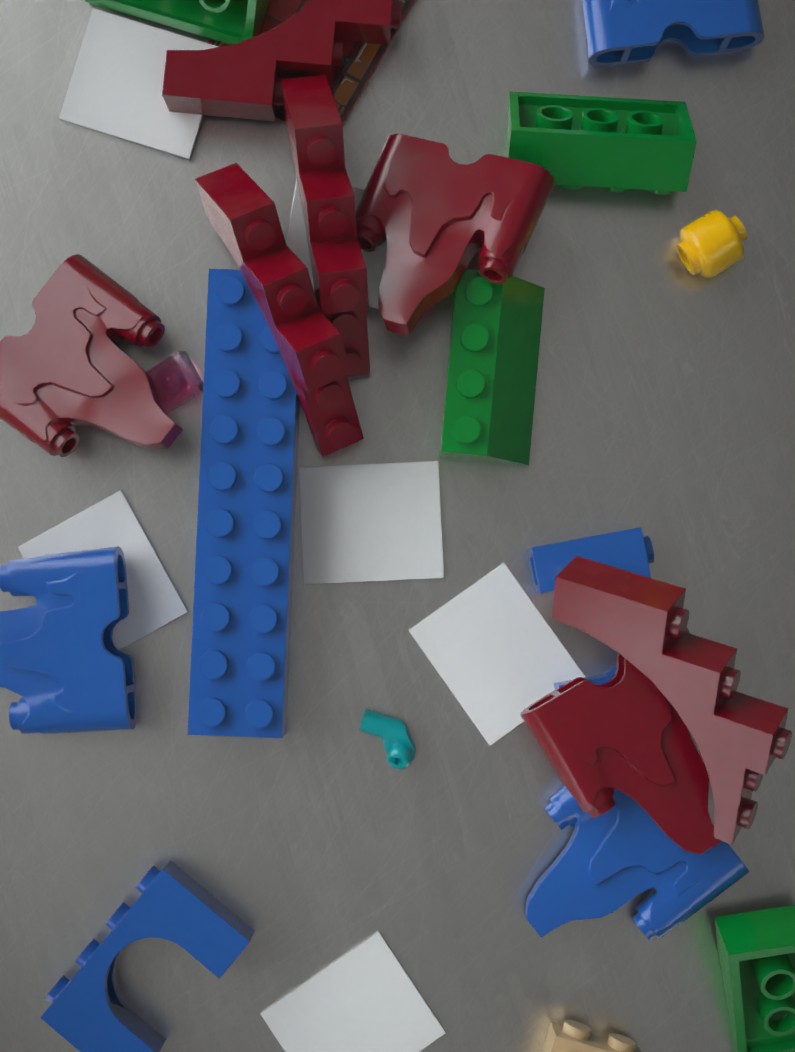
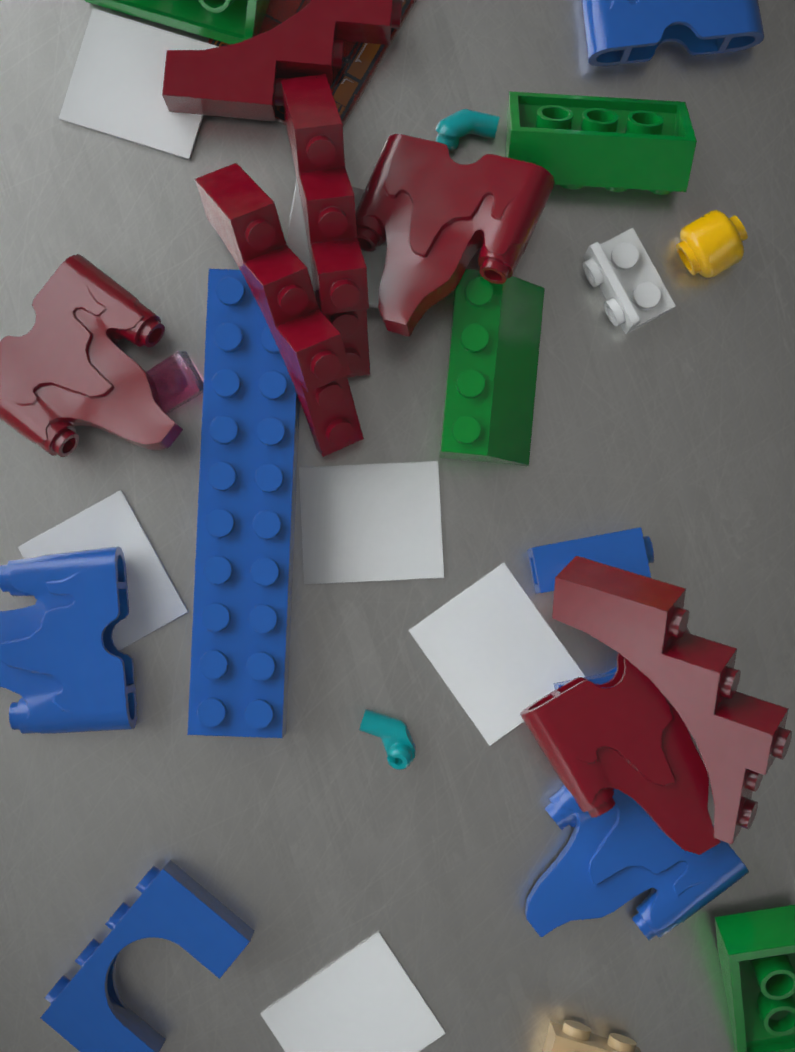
none -> teal arm [435,109,500,151]
none -> white bracket [582,228,676,334]

